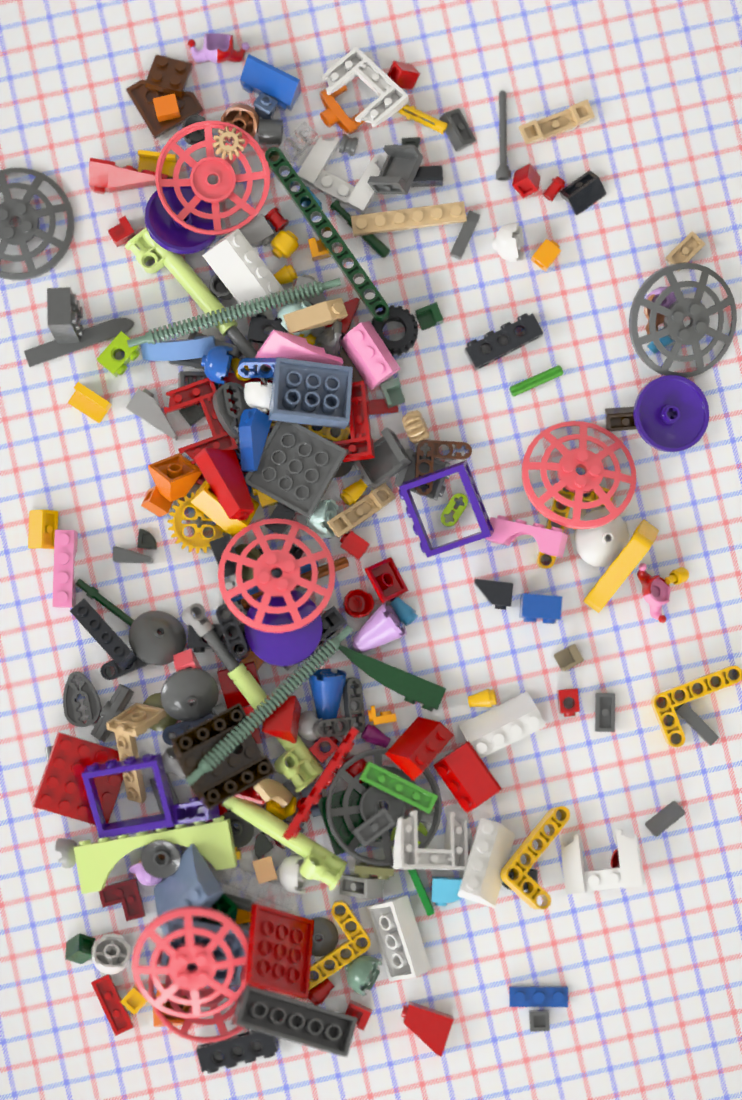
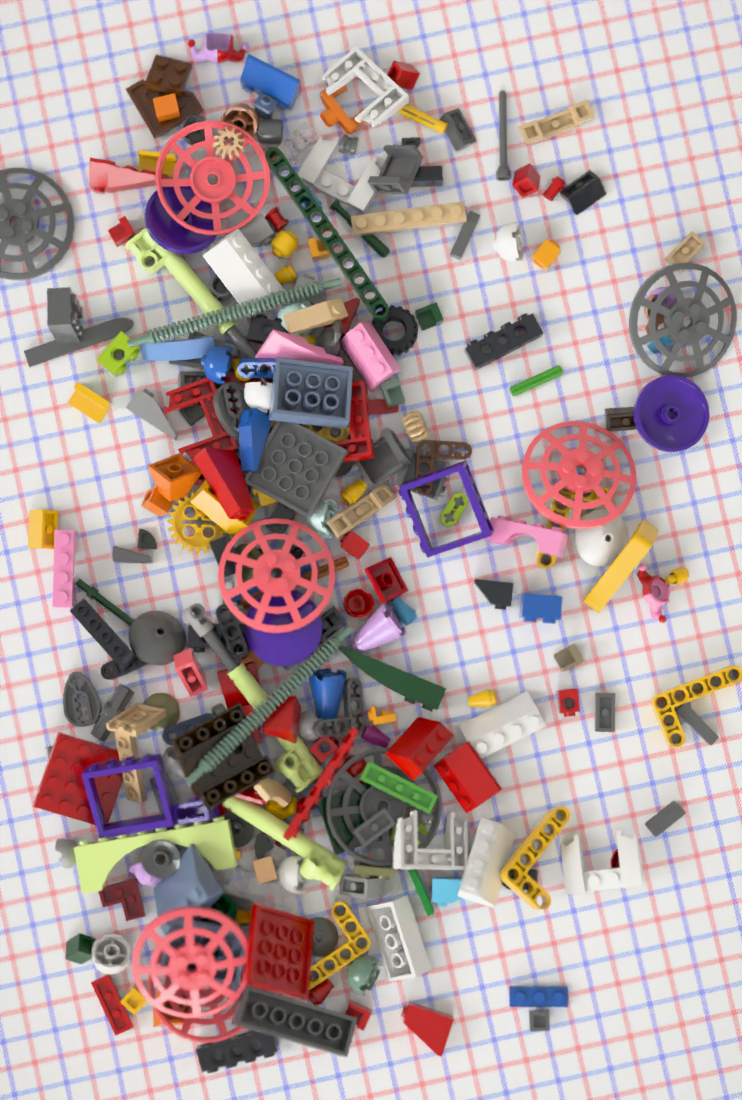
dark grey dish [161,668,219,721] -> none

